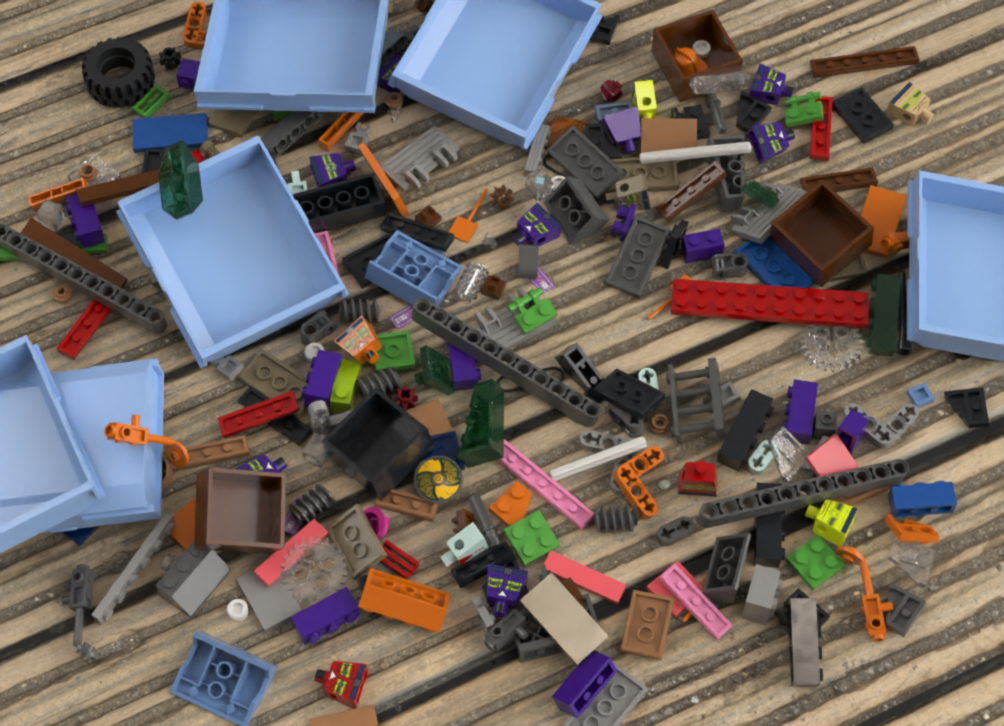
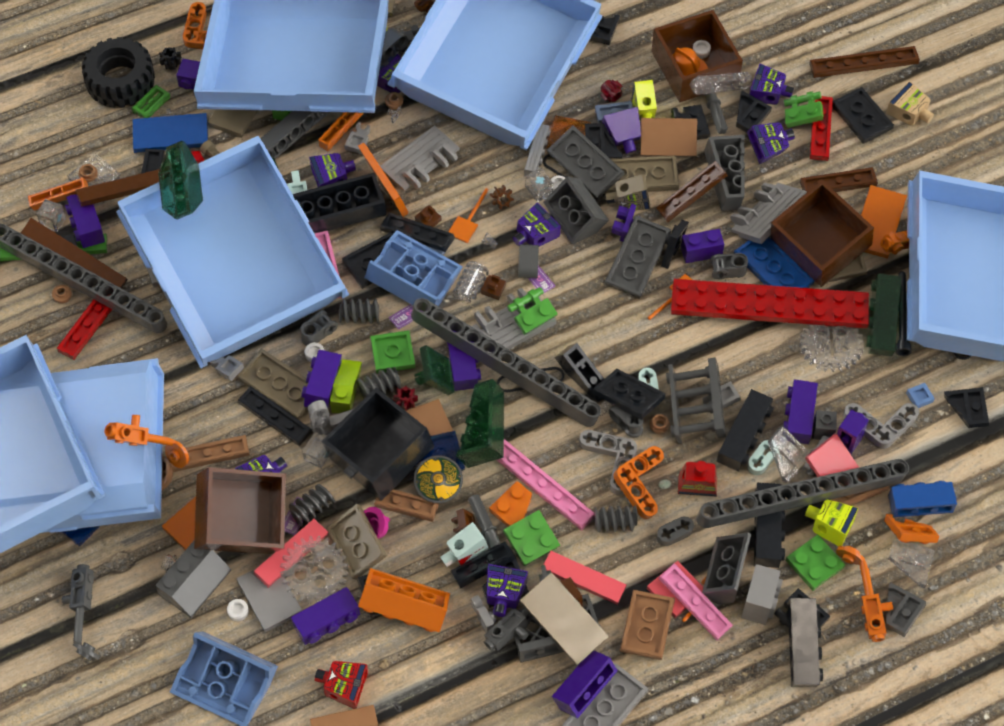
light grey plate [91,512,175,625] -> none
red plate [217,391,300,438] -> none
orange torso [334,316,382,364] -> none
red tile [380,539,420,580] -> none
white axle [550,436,647,481] -> none
white axle [640,142,751,164] -> none
clear green plate [742,180,779,208] -> none

